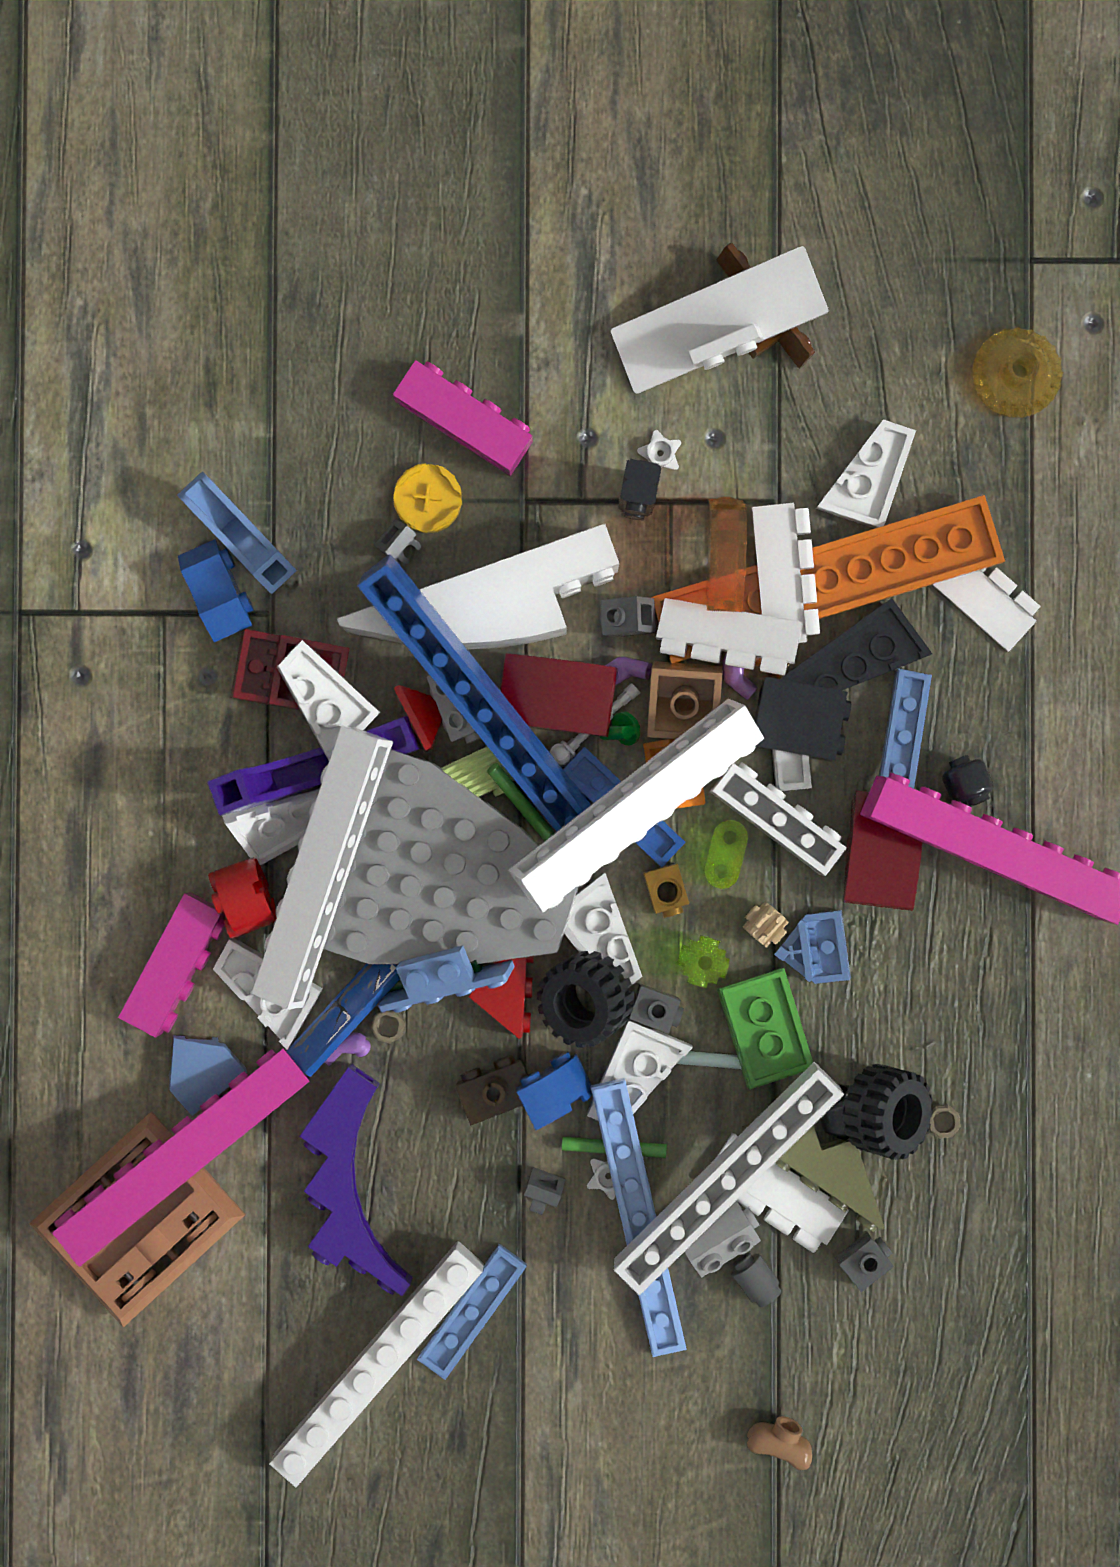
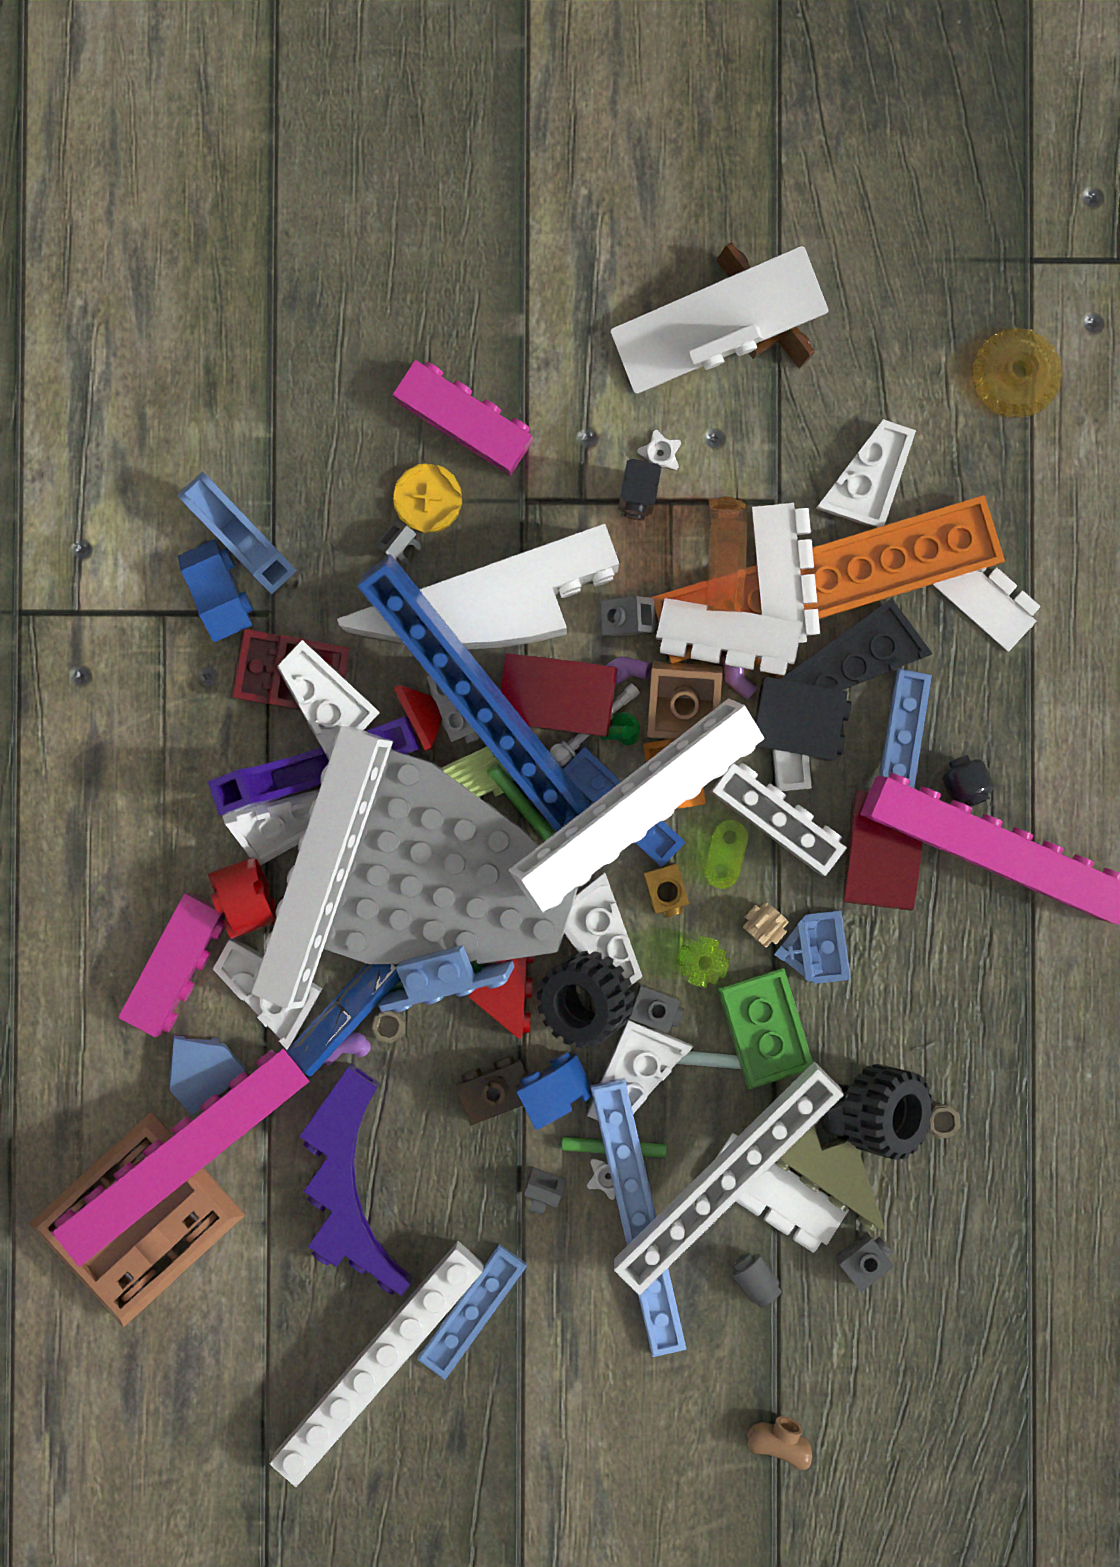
light grey brick [685,1200,761,1278] -> none

